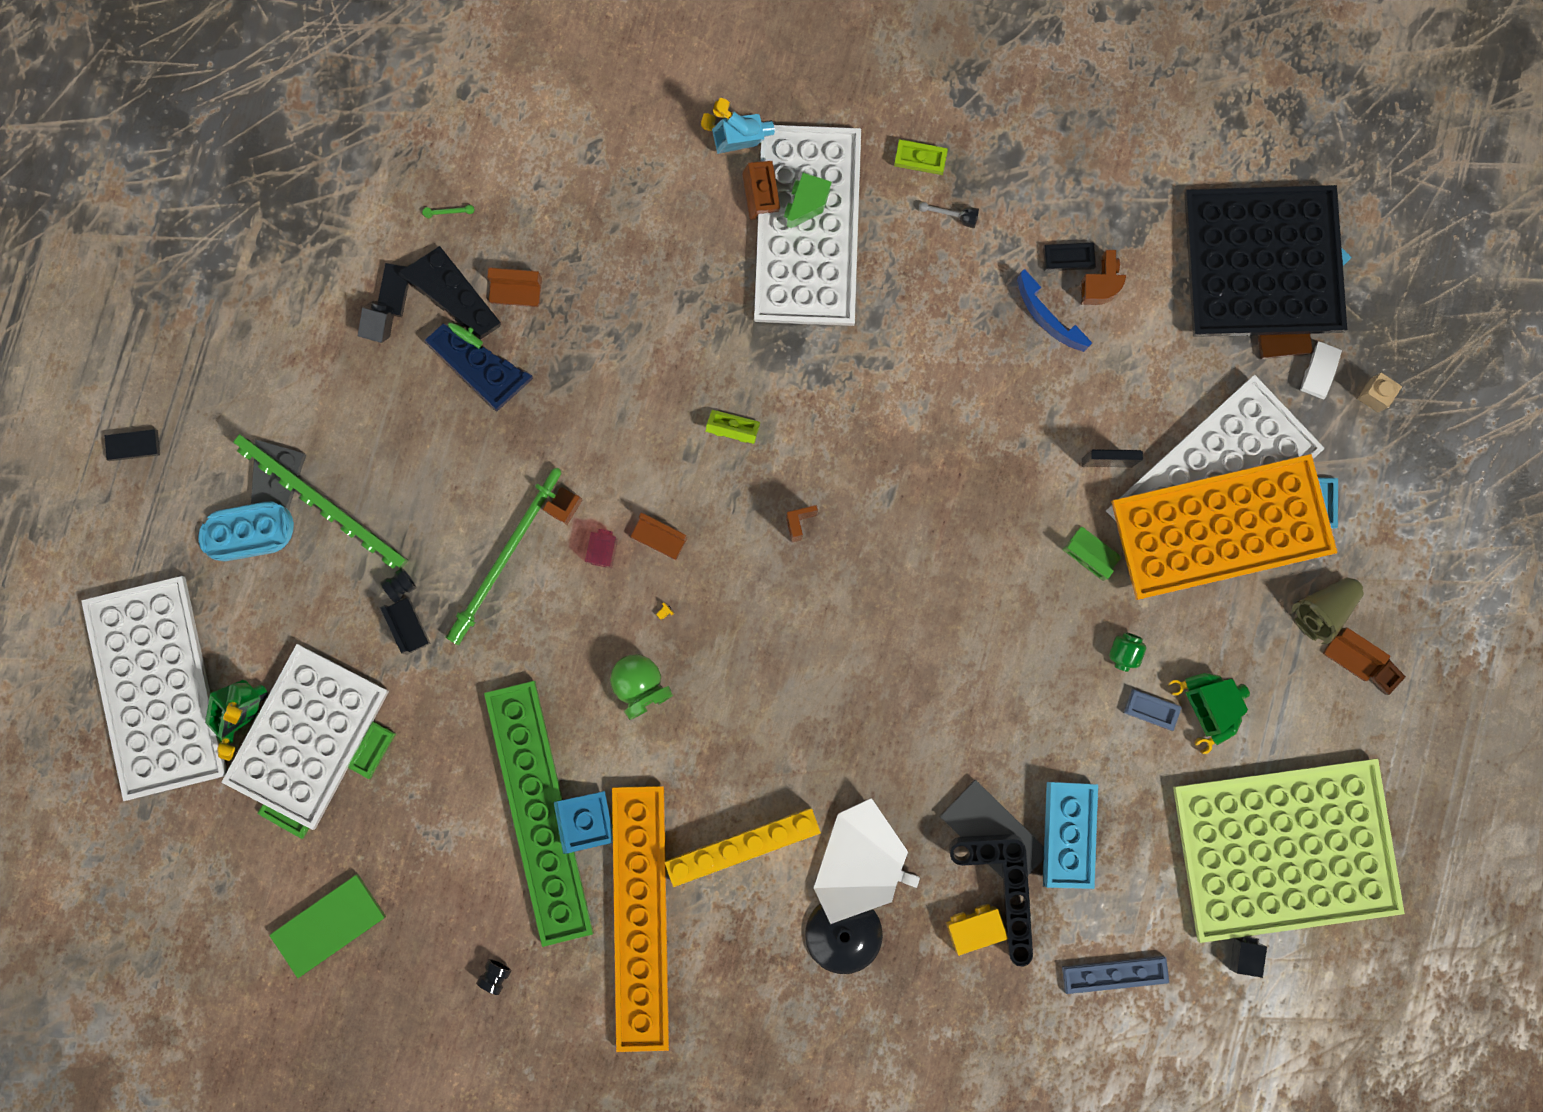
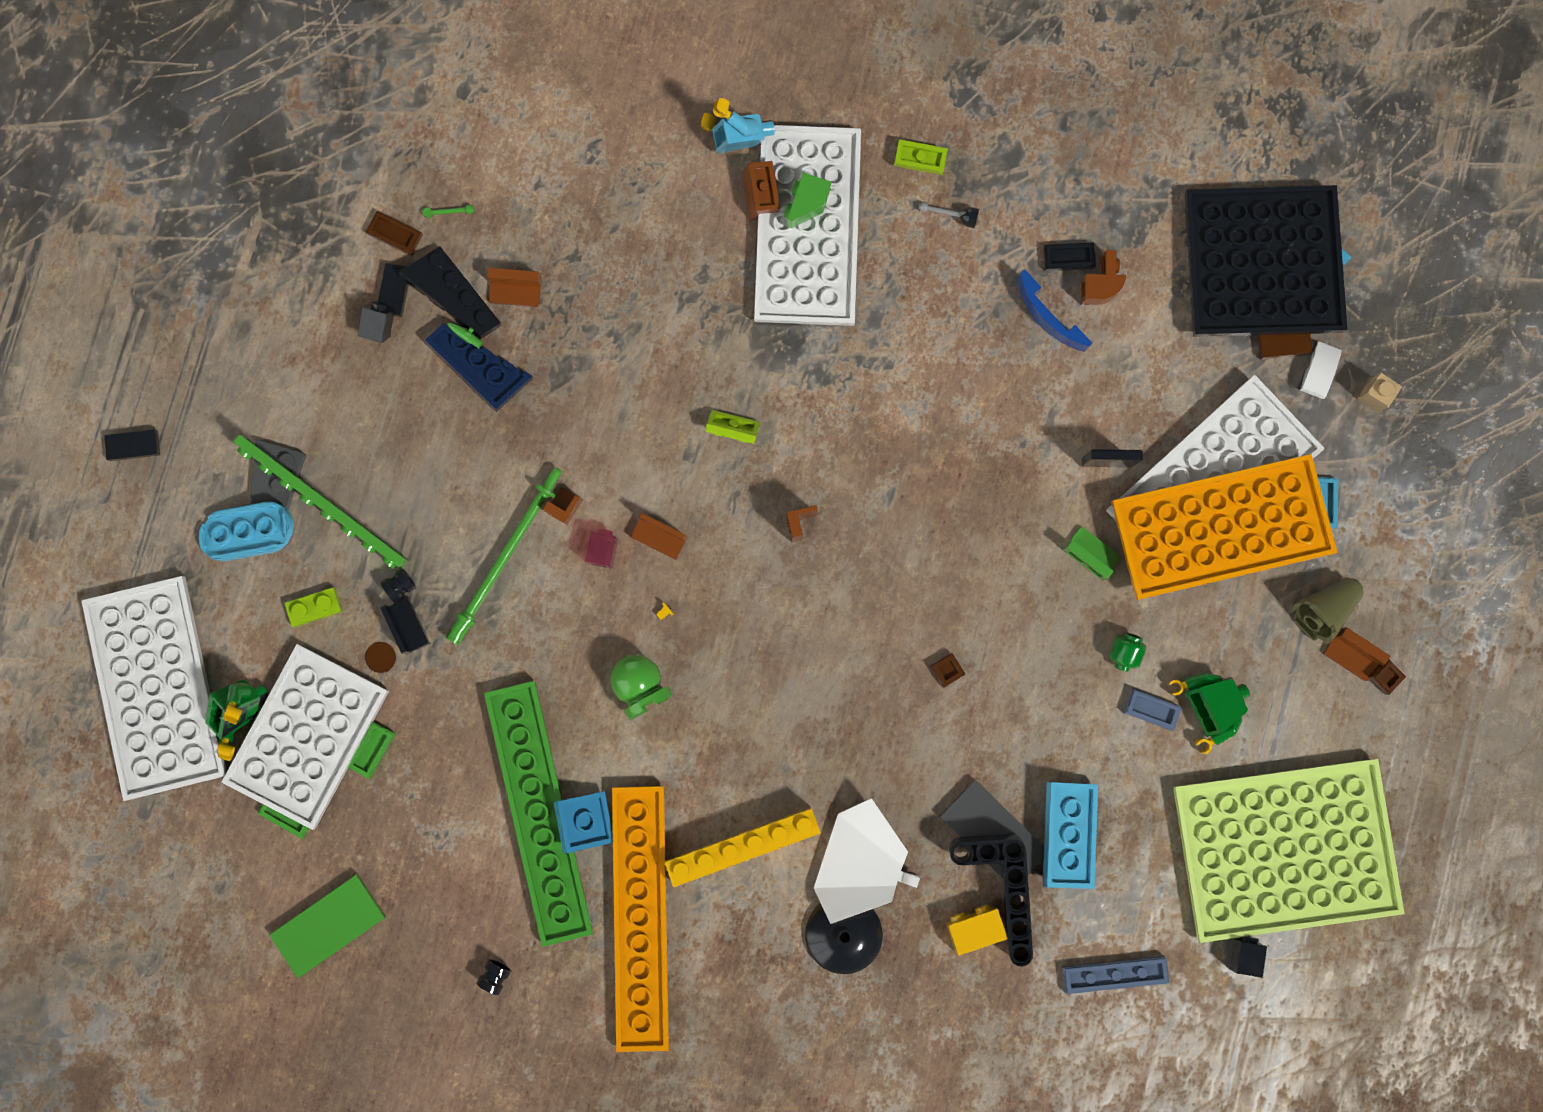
none -> lime plate [284,587,343,628]
none -> reddish brown sticker [365,642,396,673]
none -> reddish brown tile [366,211,423,256]
none -> reddish brown tile [930,653,966,688]

